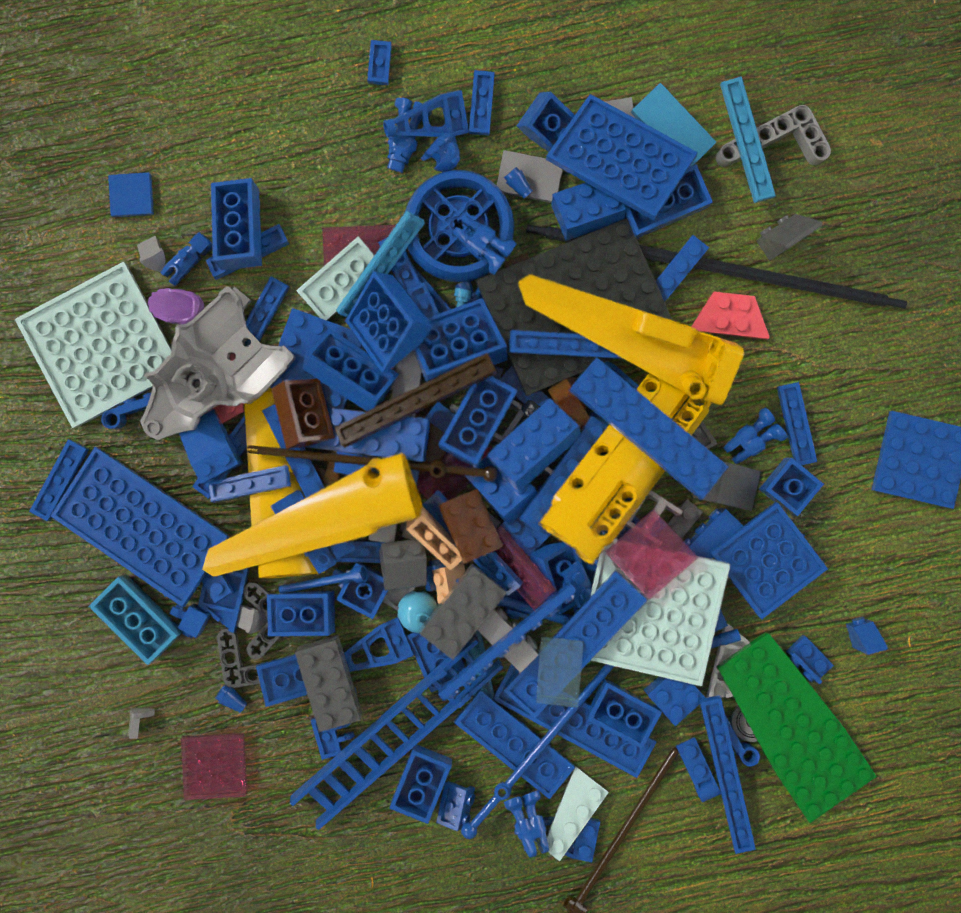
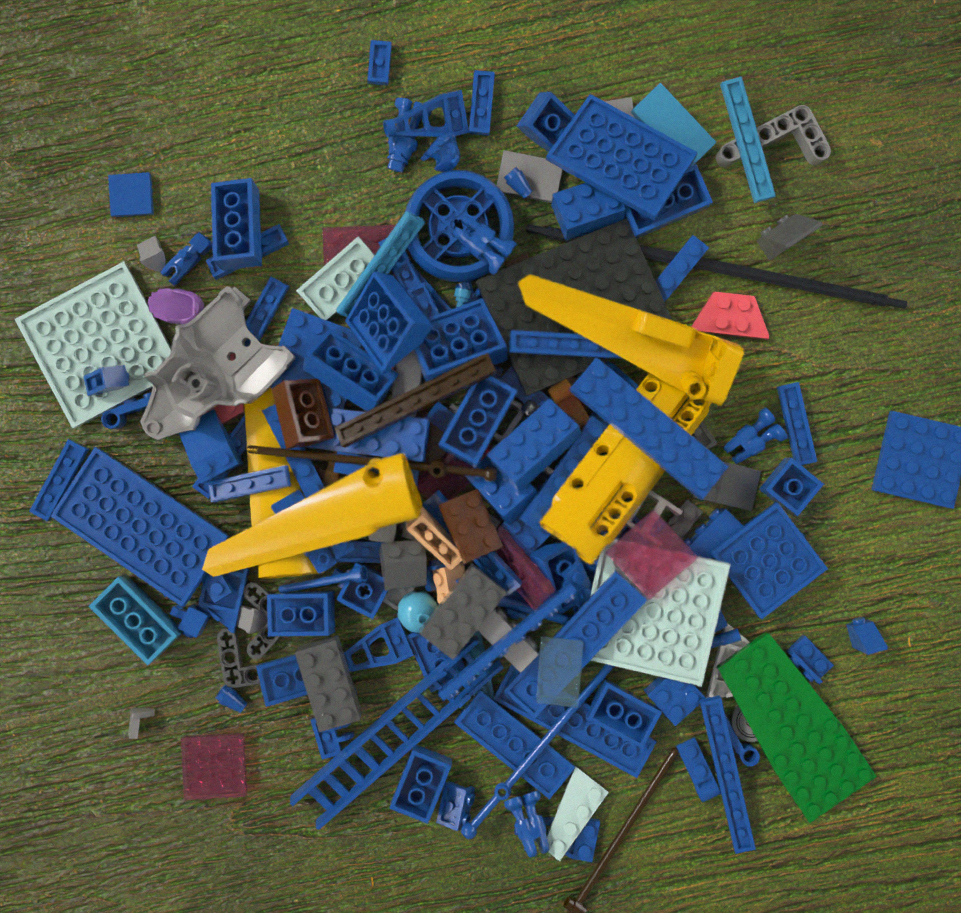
none -> blue slope [83,365,129,396]

